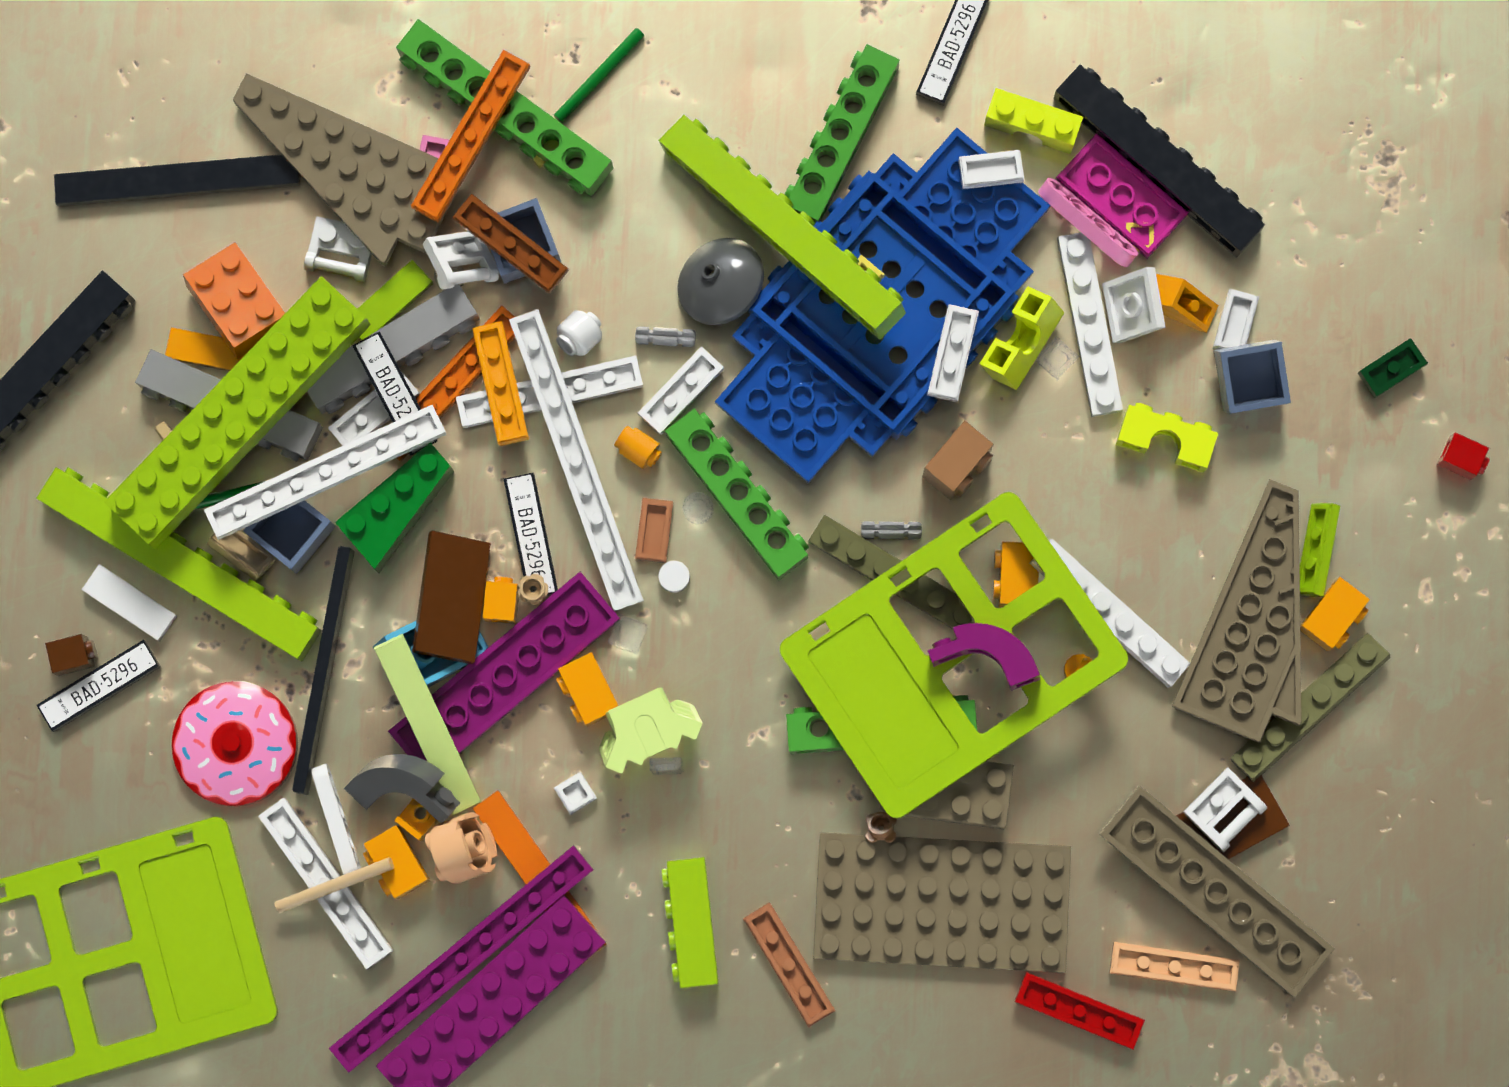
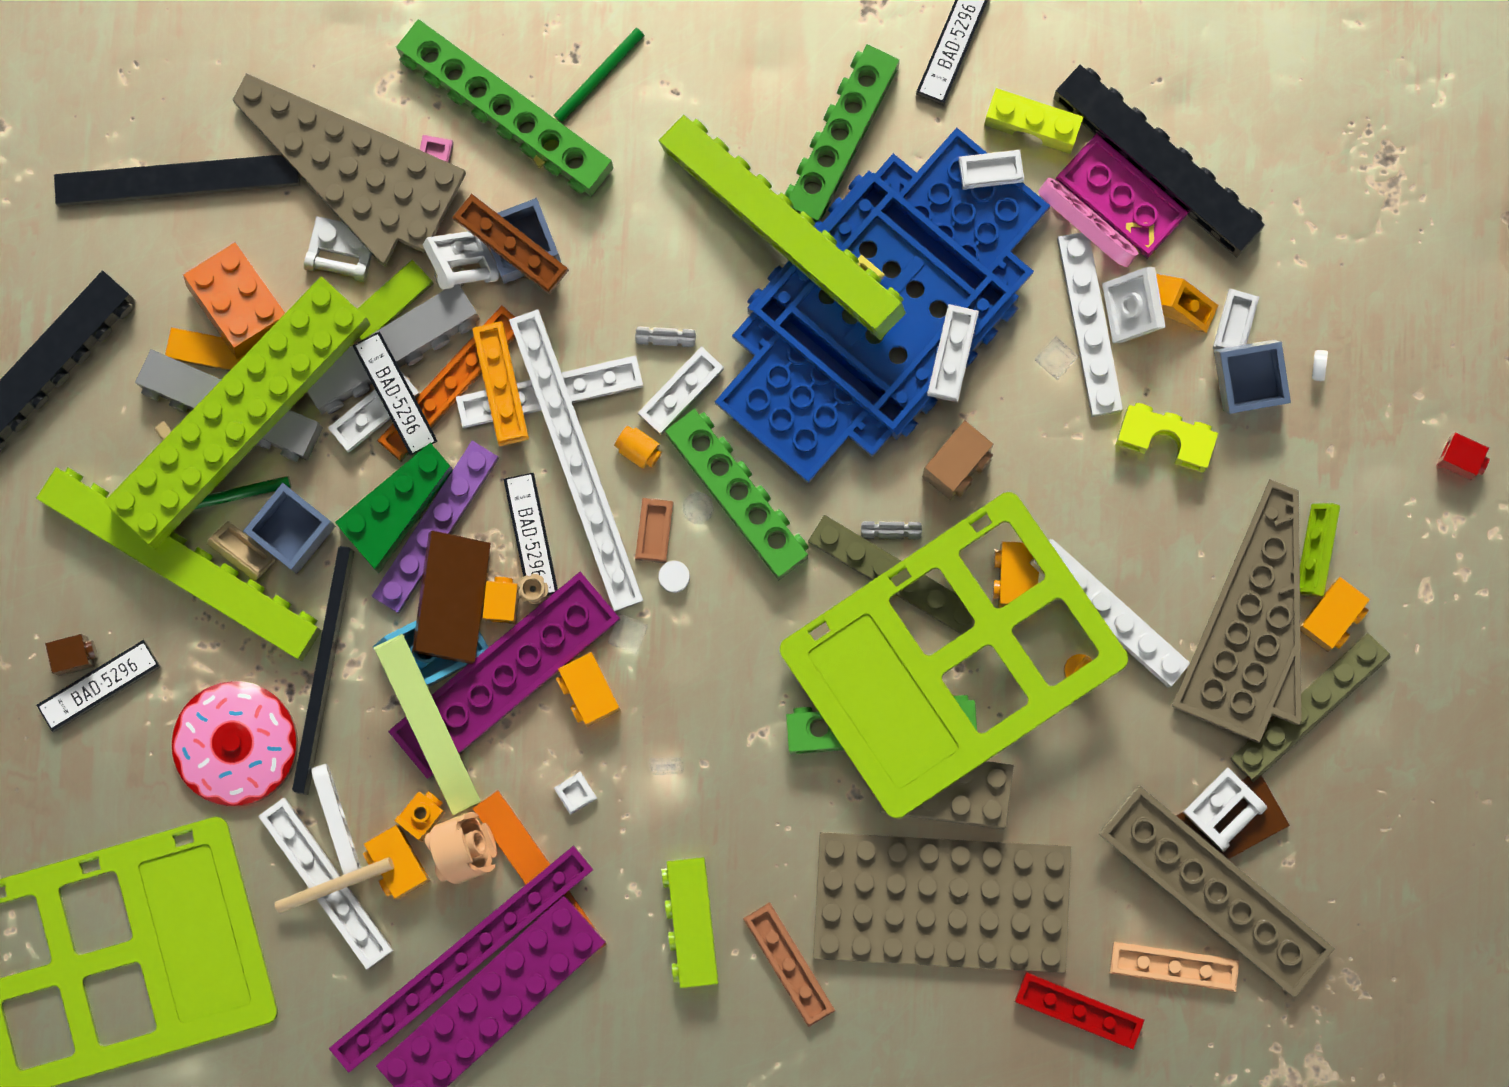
white tile [82,564,177,641] -> none
white plate [204,405,446,540] -> none
dark grey arch [344,754,460,824] -> none
orange tile [411,50,531,223] -> none
white head [556,310,602,356] -> none
yellowish green slope [599,688,702,774] -> none
dark grey dish [677,238,764,325] -> none
medium nougat plate [865,812,897,843] -> none
magenta arch [927,623,1041,691] -> none
neon yellow arch [979,286,1064,390] -> none
dark green plate [1358,338,1428,398] -> none
none -> medium lavender plate [372,440,499,614]
none -> white tile [1312,350,1328,381]

